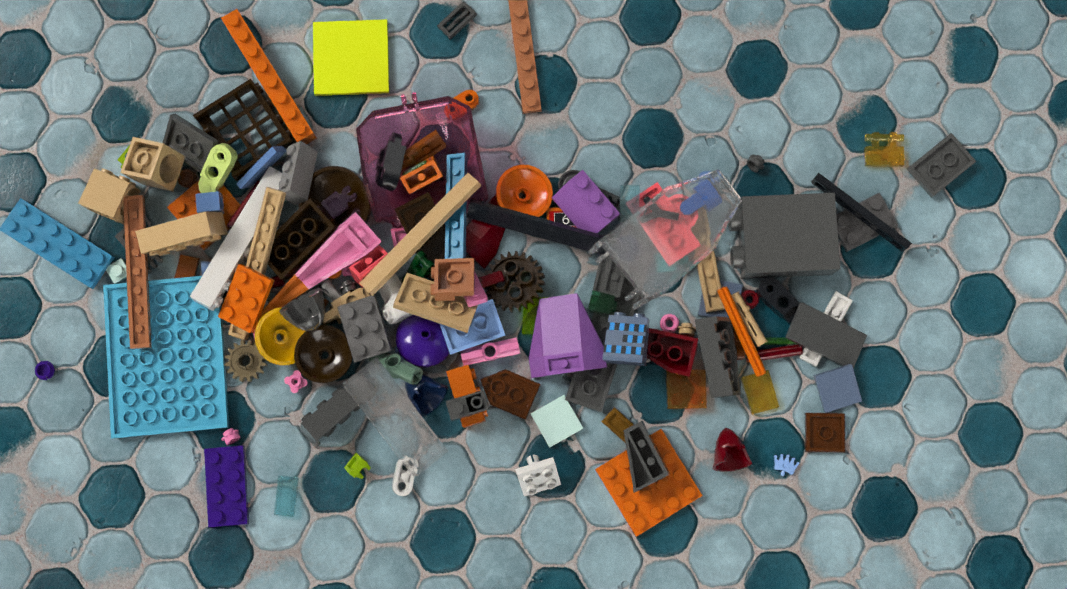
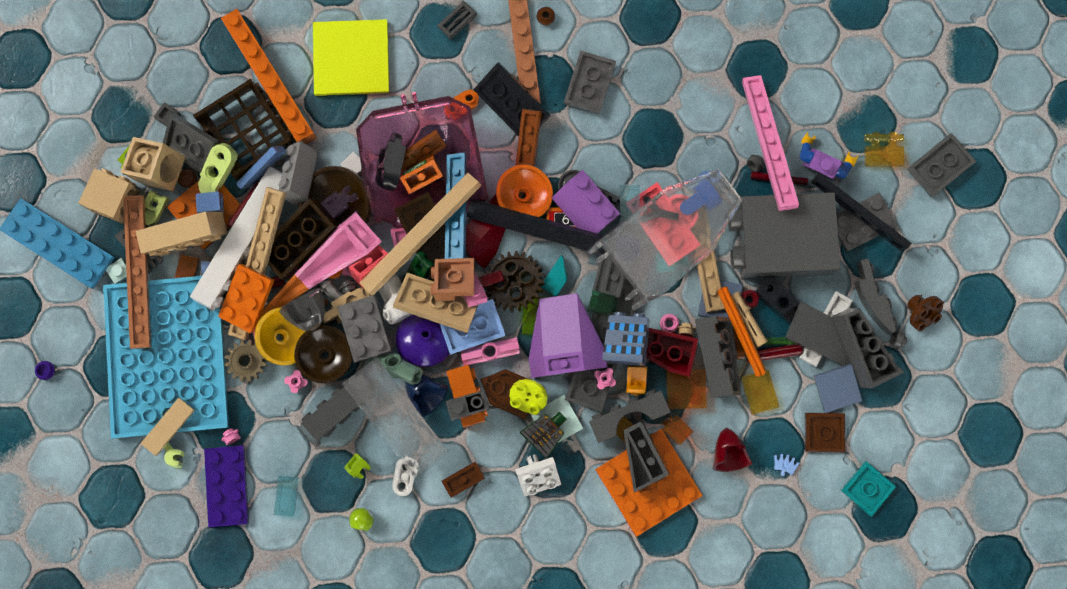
none -> tan tile [140,398,195,456]
none -> yellowish green plate [145,190,169,226]
none -> dark grey tile [153,102,181,127]
none -> yellowish green piece [163,442,184,468]
none -> white tile [340,152,367,174]
none -> lime piece [349,508,374,531]
none -> reddish brown plate [442,461,485,498]
none -> black tile [473,62,551,137]
none -> neon yellow plate [509,379,548,415]
none -> dark orange tile [515,109,542,167]
none -> torso [519,412,567,459]
none -> reddish brown plate [537,7,555,26]
none -> teal slope [541,255,568,296]
none -> flat silver plate [564,50,616,115]
none -> dark grey arch [589,389,671,443]
none -> bright pink plate [594,368,616,389]
none -> light orange bracket [626,365,647,396]
none -> clear orange brick [662,415,693,446]
none -> bright pink plate [742,75,799,211]
none -> dark red bar [750,172,808,186]
none -> torso [800,132,858,181]
none -> dark grey wedge [832,308,904,388]
none -> teal tile [840,461,896,517]
none -> dark grey slope [854,259,897,334]
none -> dark grey plate [890,332,907,350]
none -> reddish brown plate [907,294,944,332]

